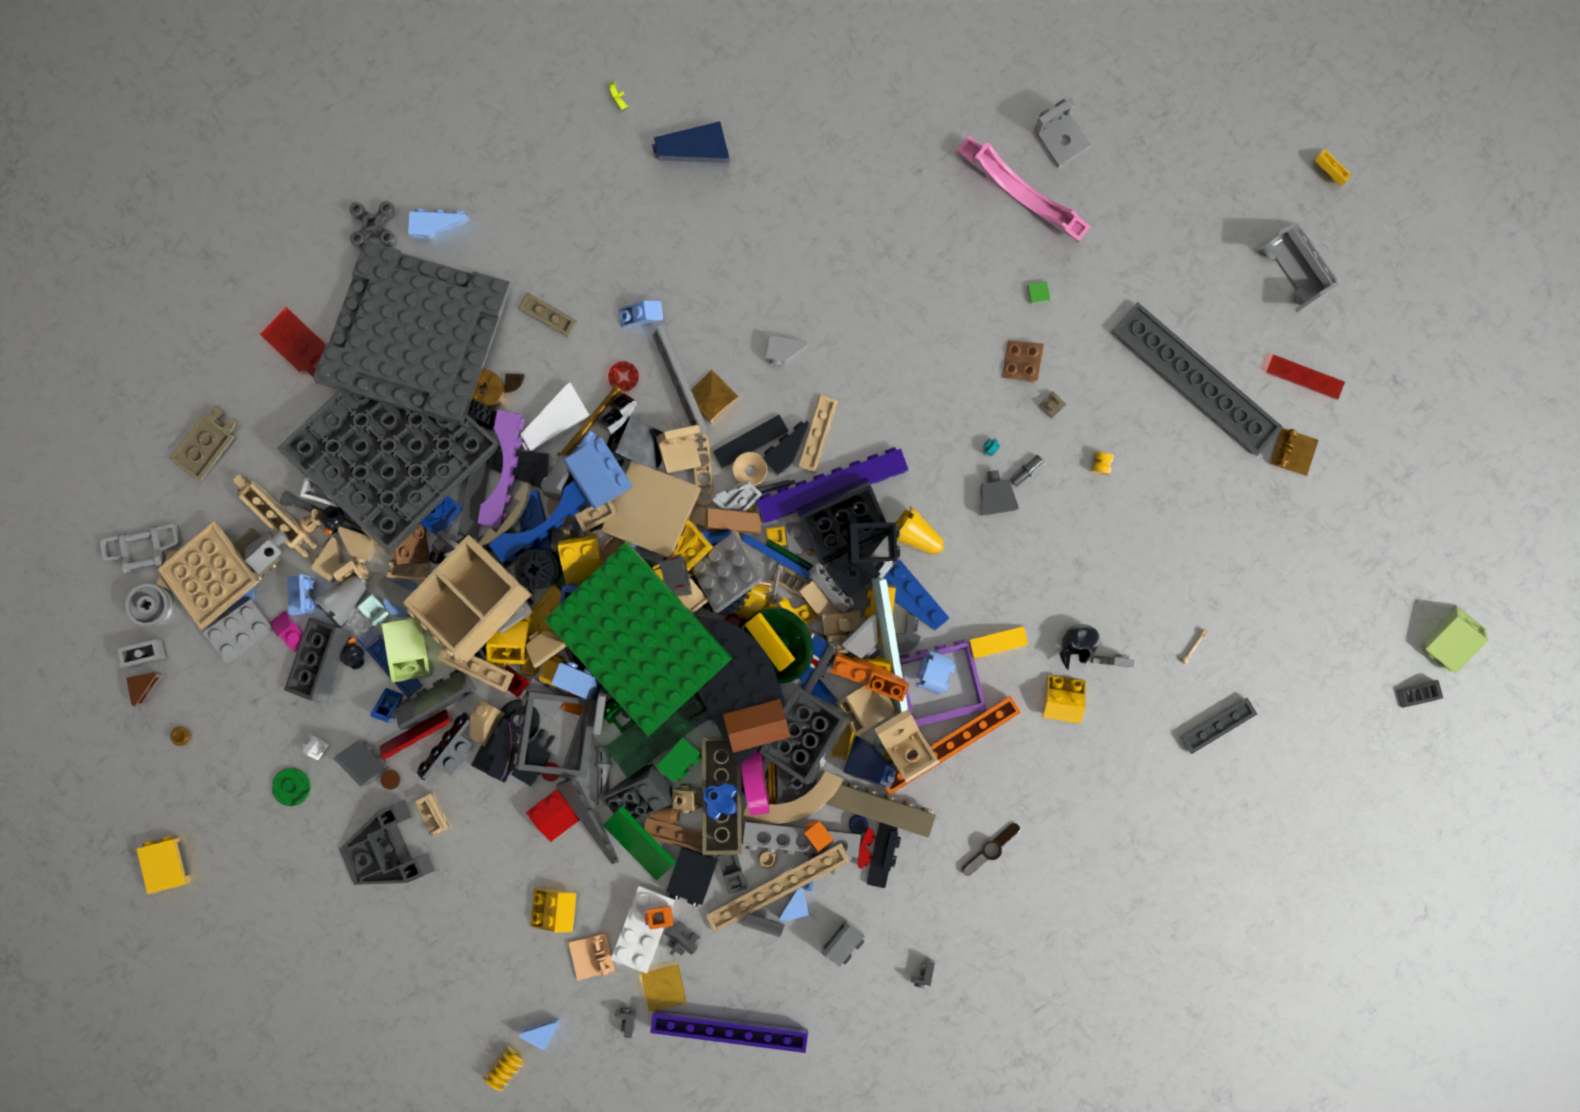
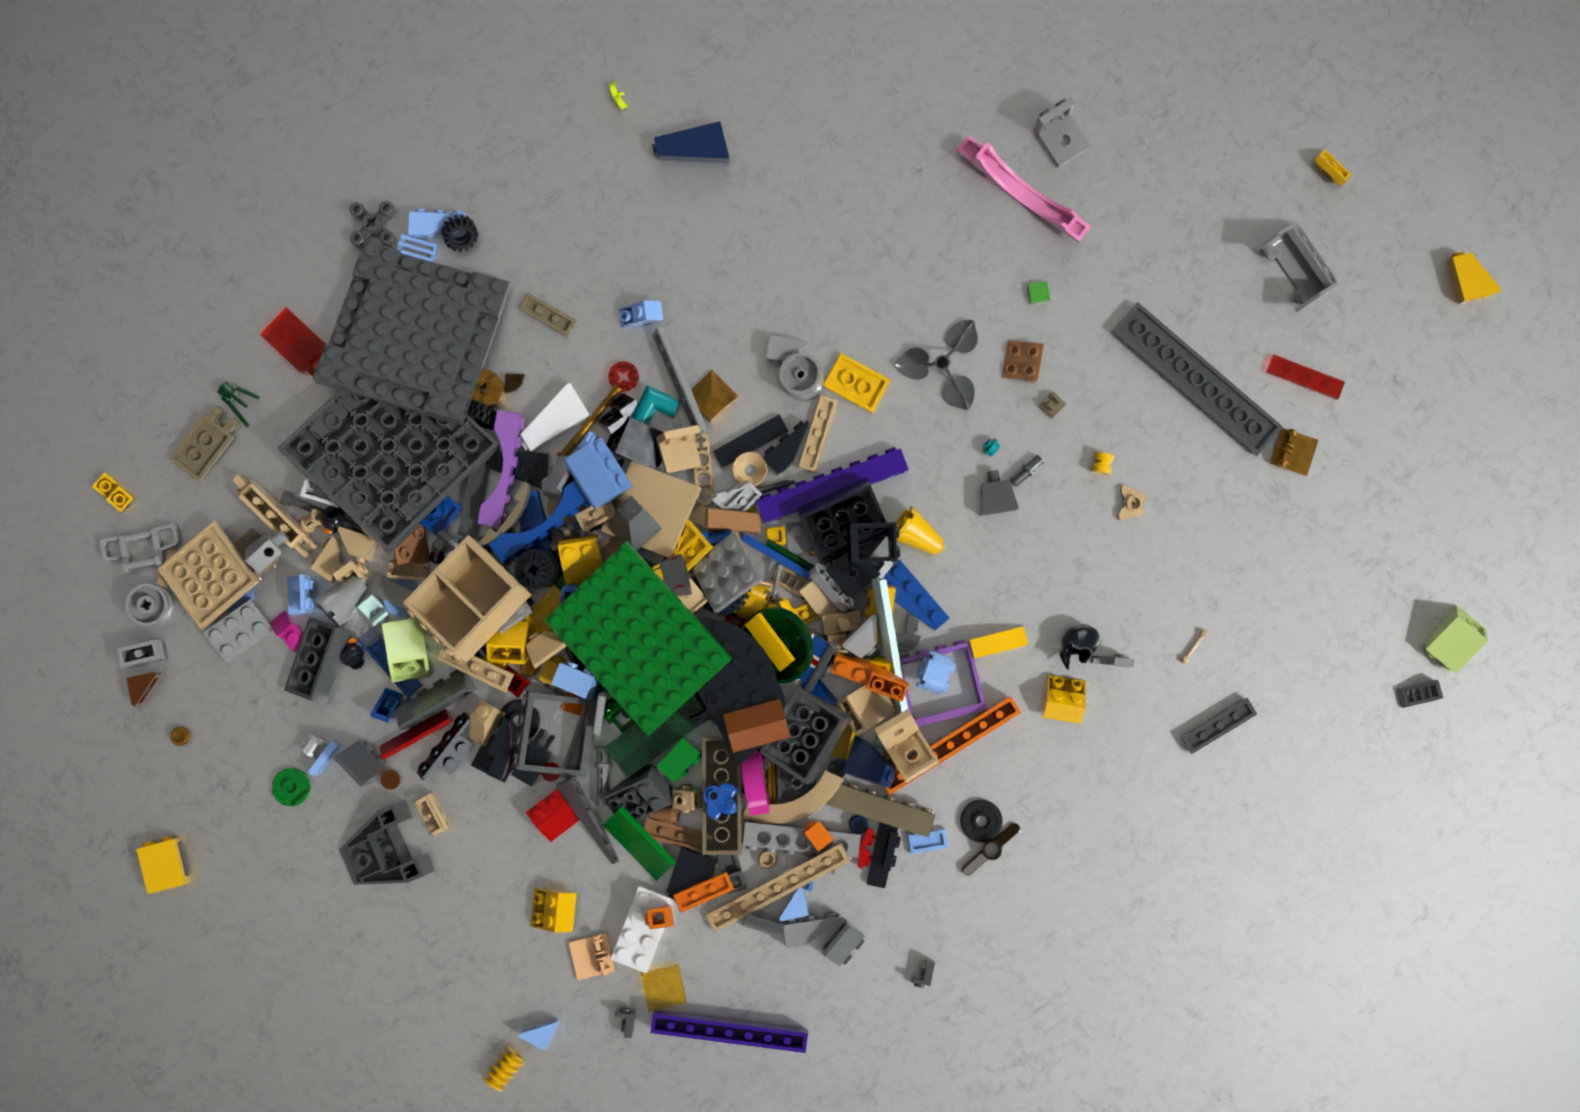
dark grey hips [664,921,701,956] -> none
none -> yellow slope [92,472,134,512]
none -> dark green plant [217,381,260,427]
none -> light blue tile [308,740,341,776]
none -> light blue tile [397,234,438,262]
none -> black tyre [441,214,478,252]
none -> dark grey slope [609,496,662,551]
none -> teal brick [631,385,681,425]
none -> orange tile [673,871,734,913]
none -> light grey wheel [779,353,825,399]
none -> light grey slope [783,912,841,949]
none -> yellow tile [823,353,890,414]
none -> black wheel [828,759,846,778]
none -> dark grey plant [895,320,978,410]
none -> light blue tile [907,828,949,854]
none -> black wheel [960,800,1003,842]
none -> tan animal [1118,485,1146,521]
none -> yellow slope [1447,251,1502,304]

